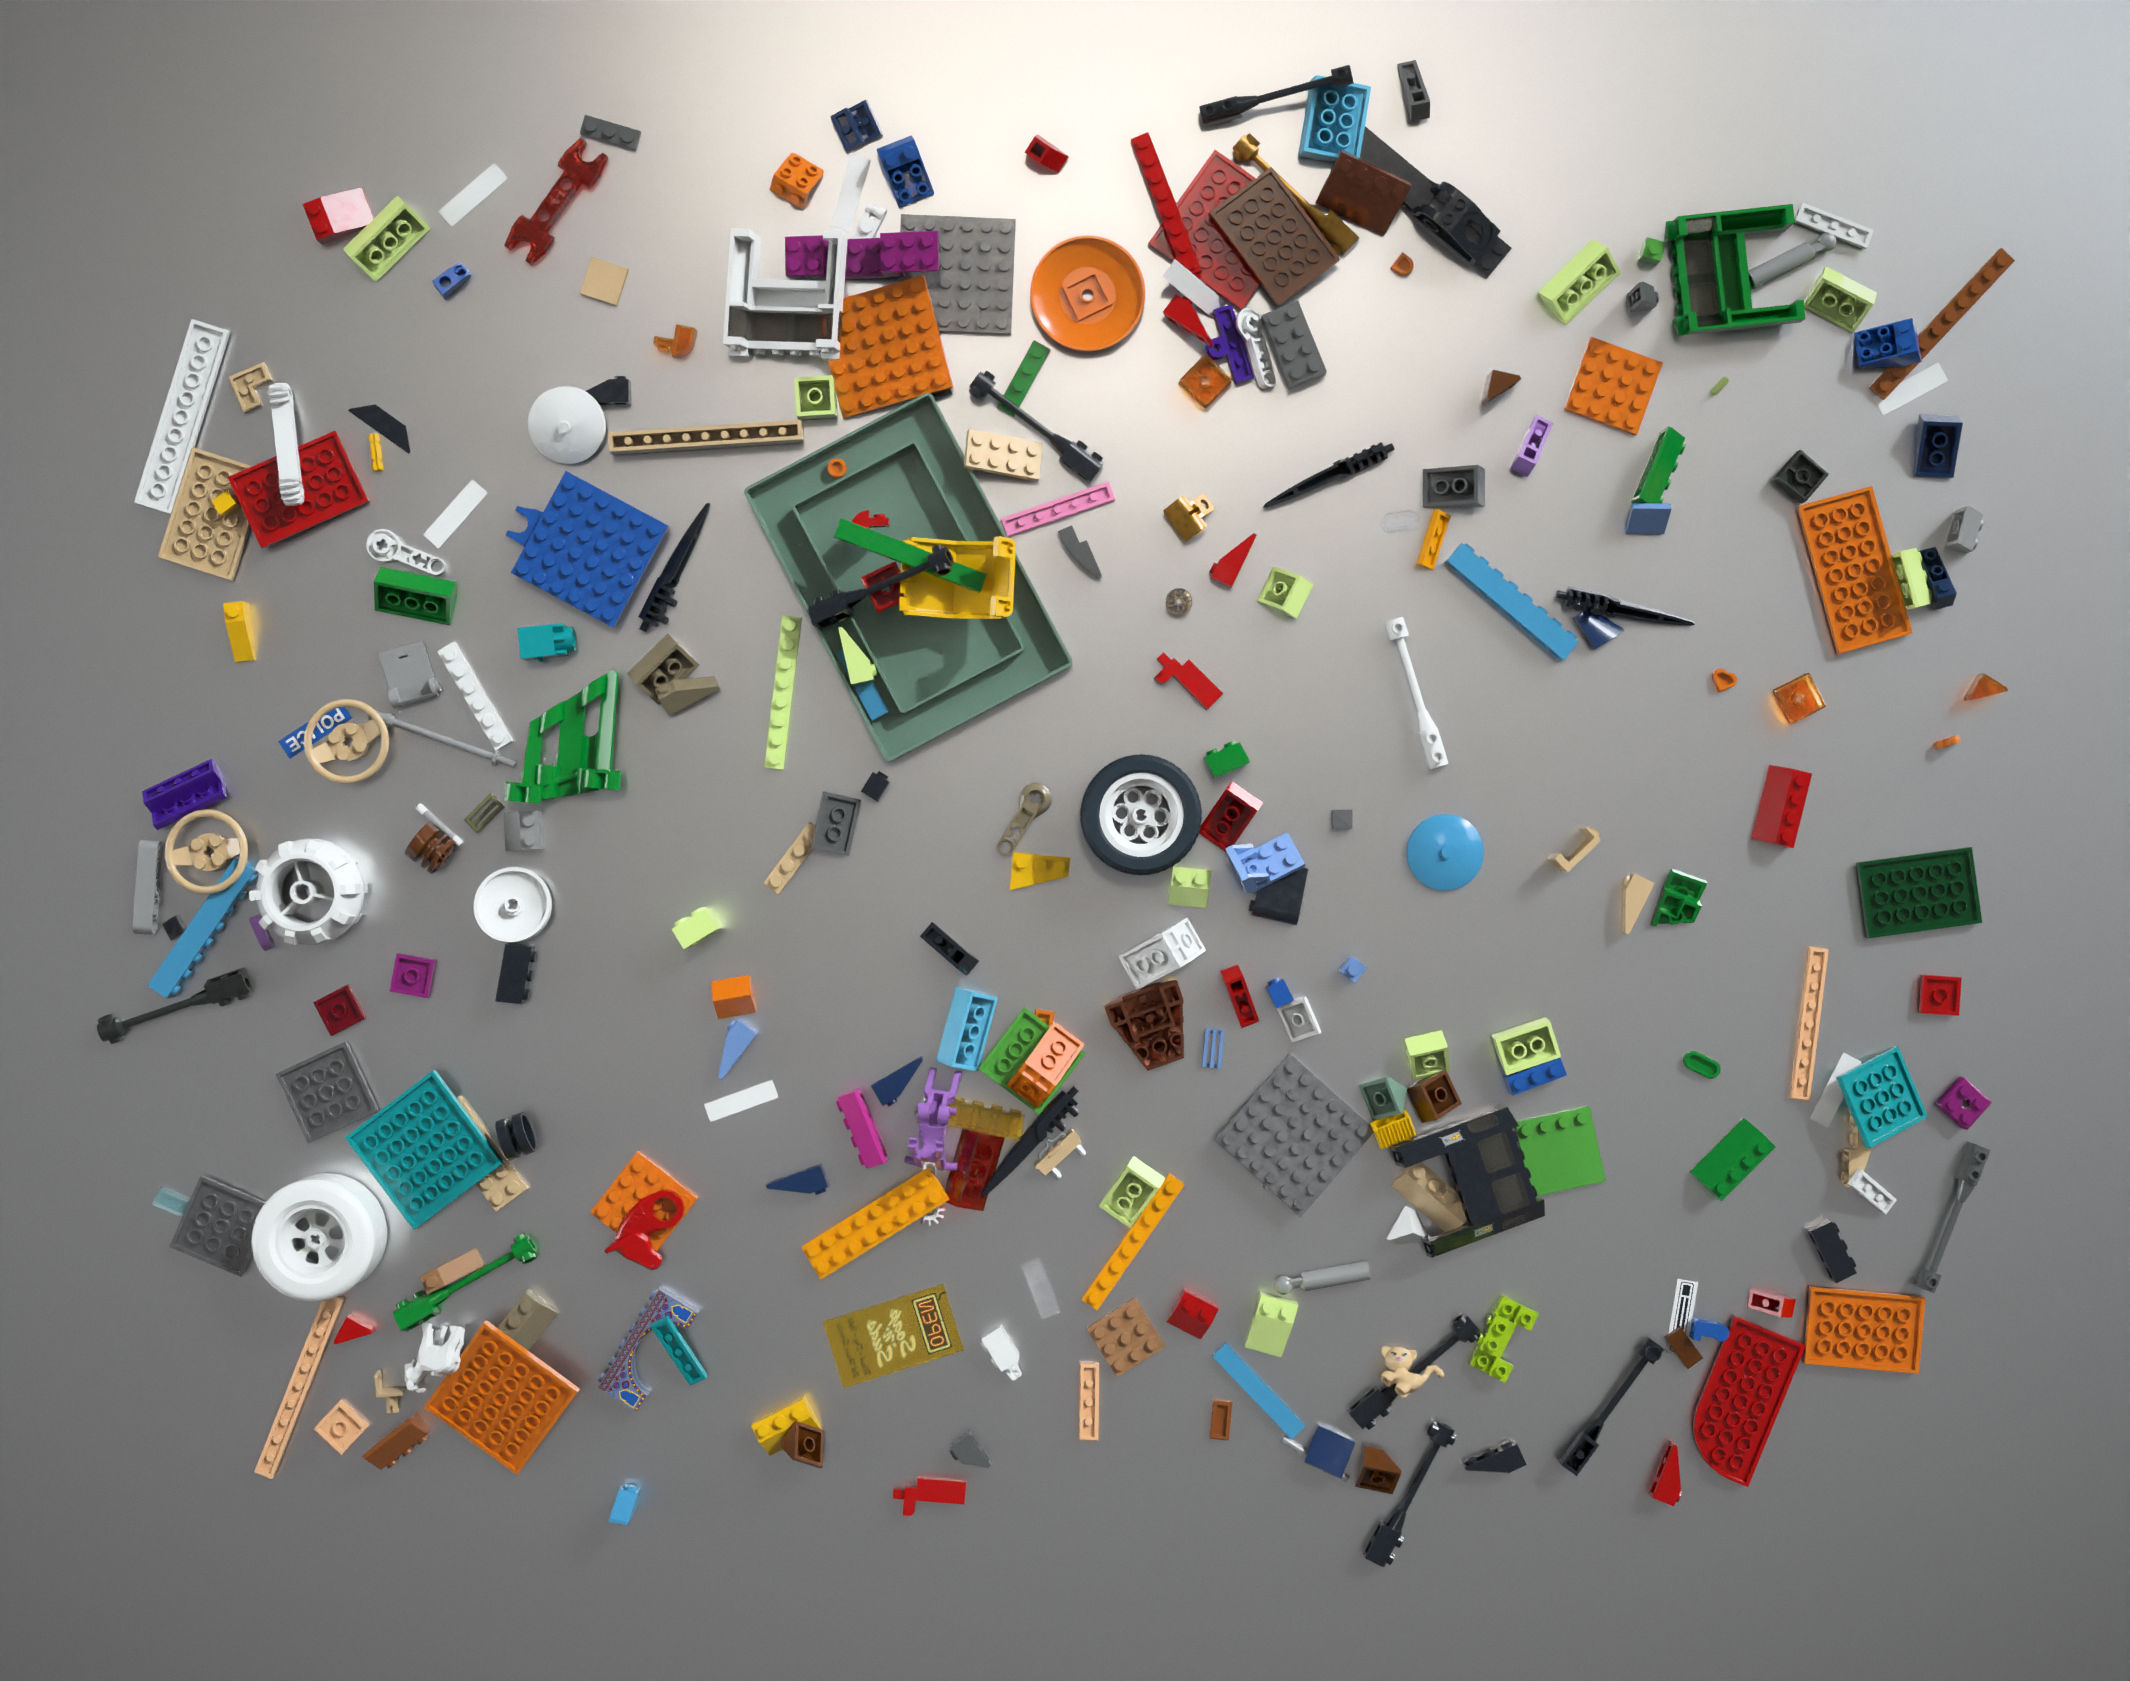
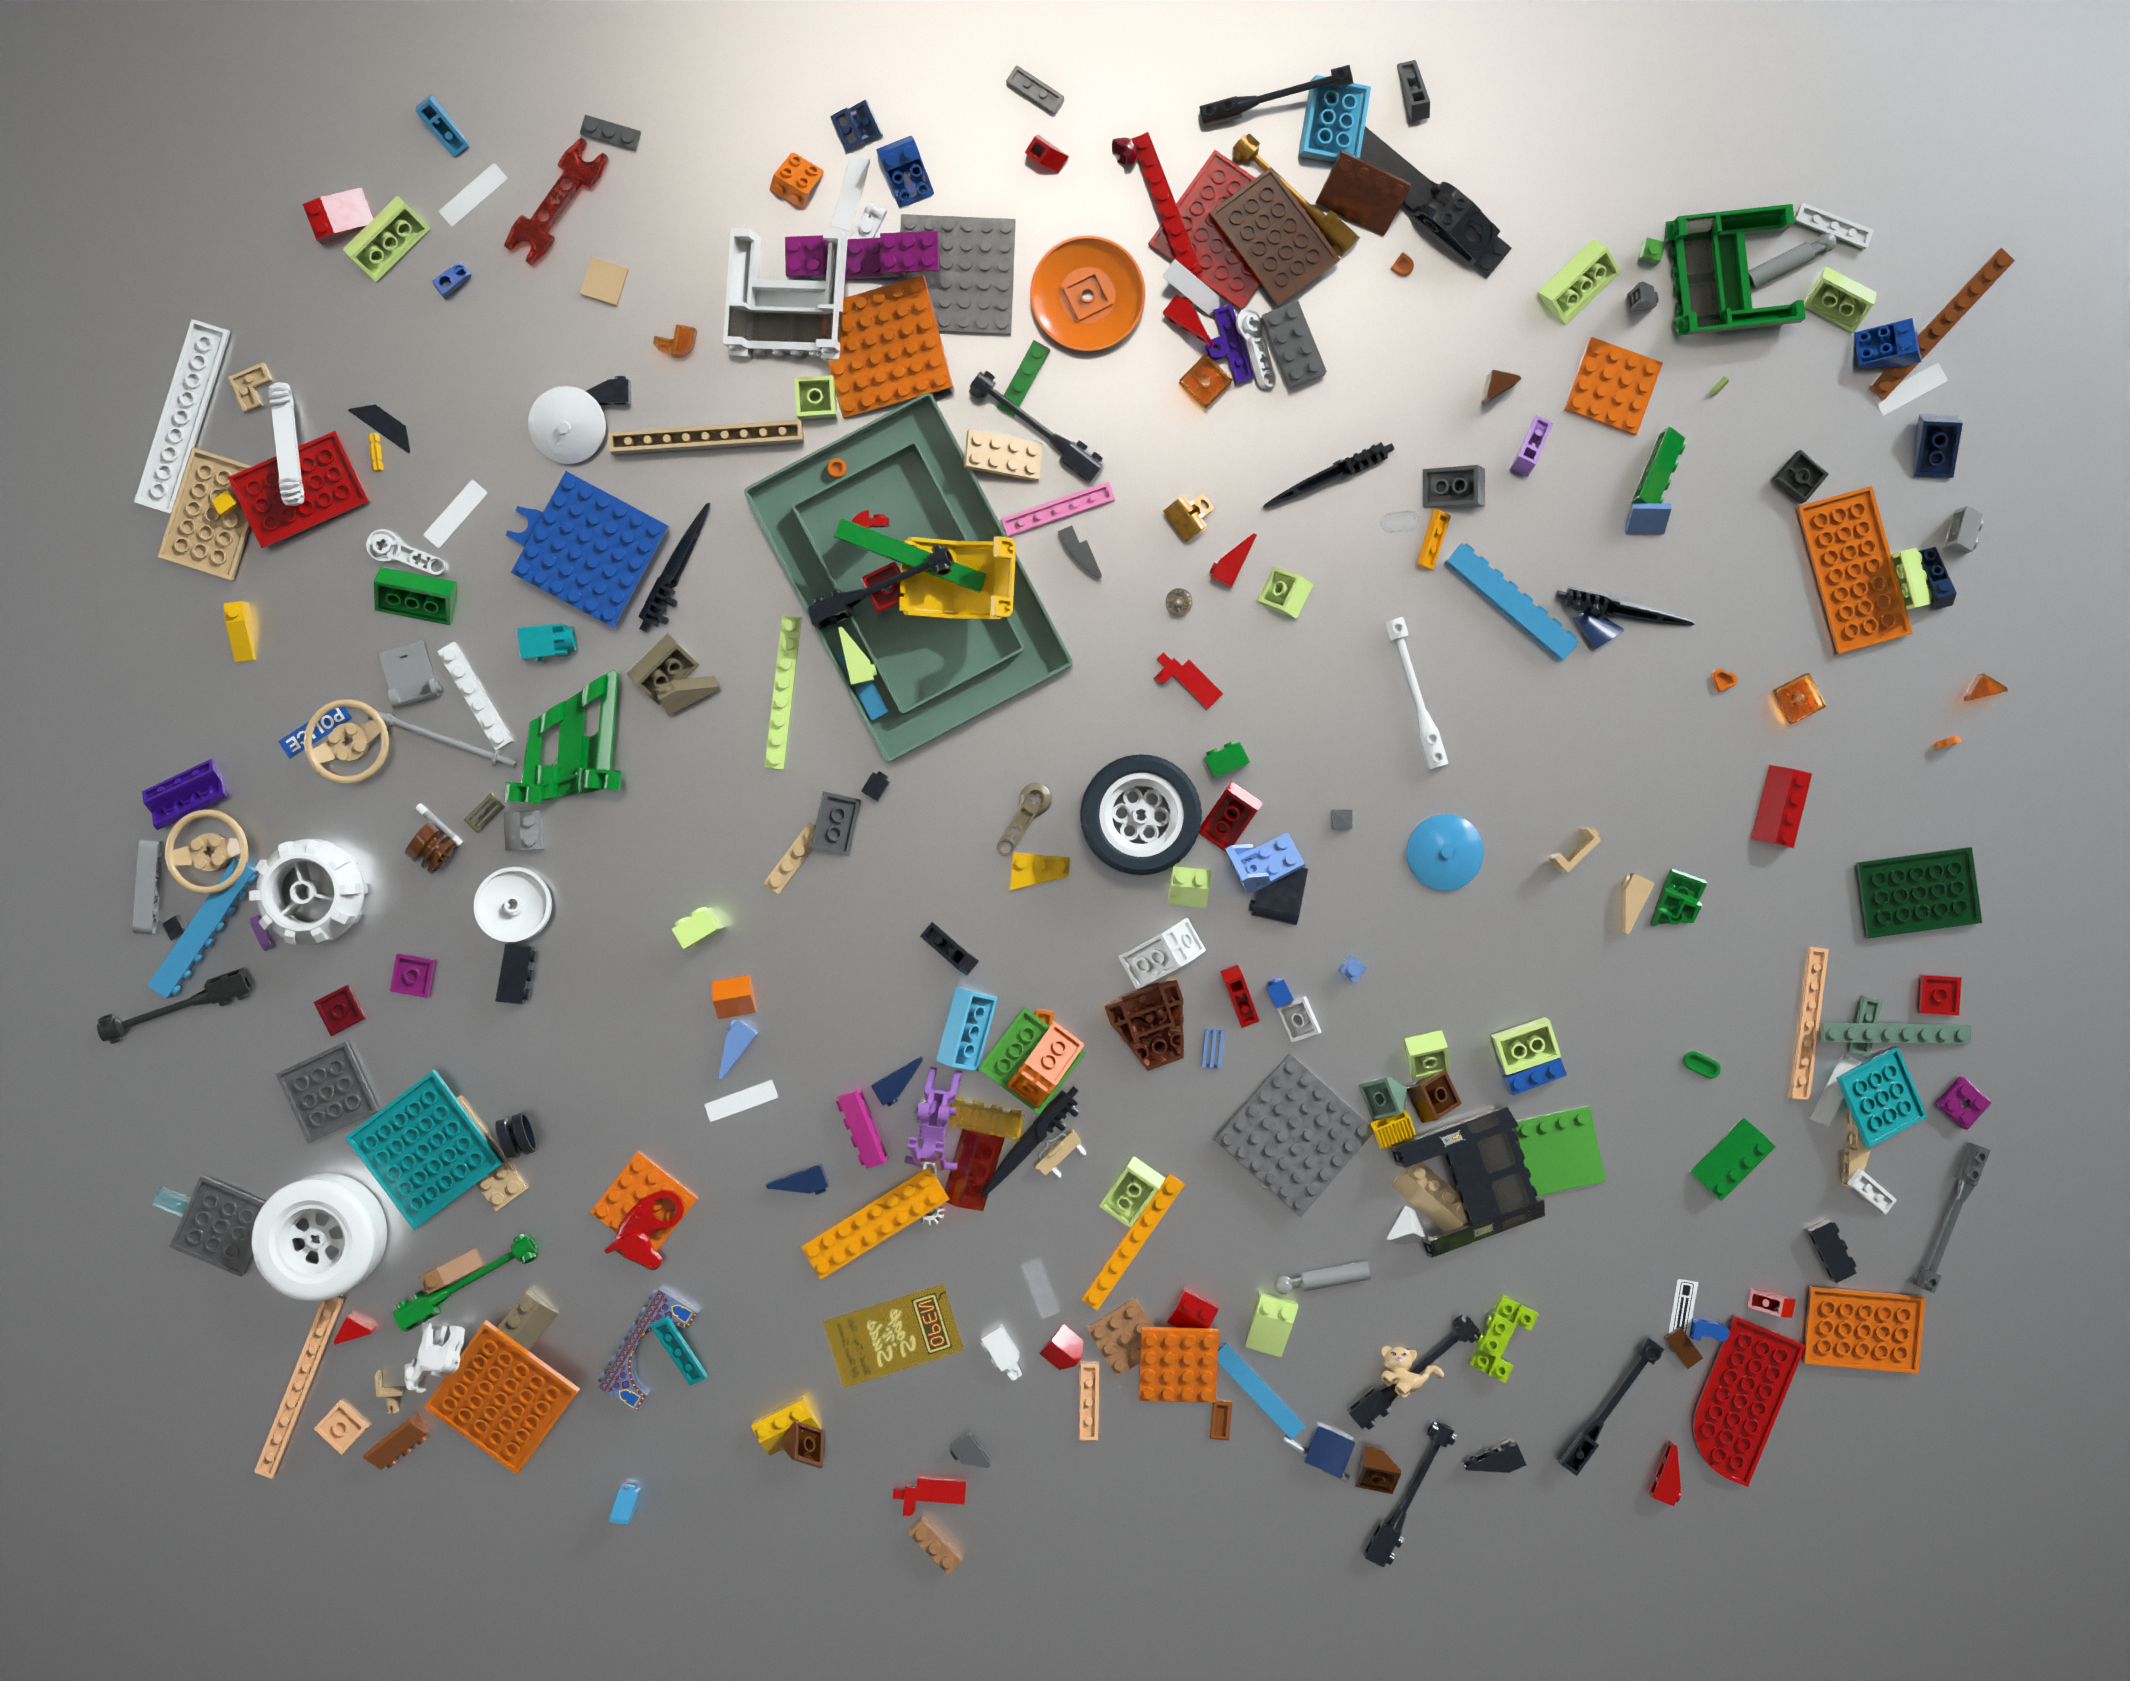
none -> dark azure slope [415,94,469,157]
none -> medium nougat brick [908,1515,963,1575]
none -> plate [1006,65,1064,114]
none -> slope [1039,1324,1084,1370]
none -> dark red hair [1112,137,1137,167]
none -> orange plate [1139,1327,1219,1403]
none -> sand green plate [1821,1022,1971,1044]
none -> sand green plate [1849,996,1883,1057]

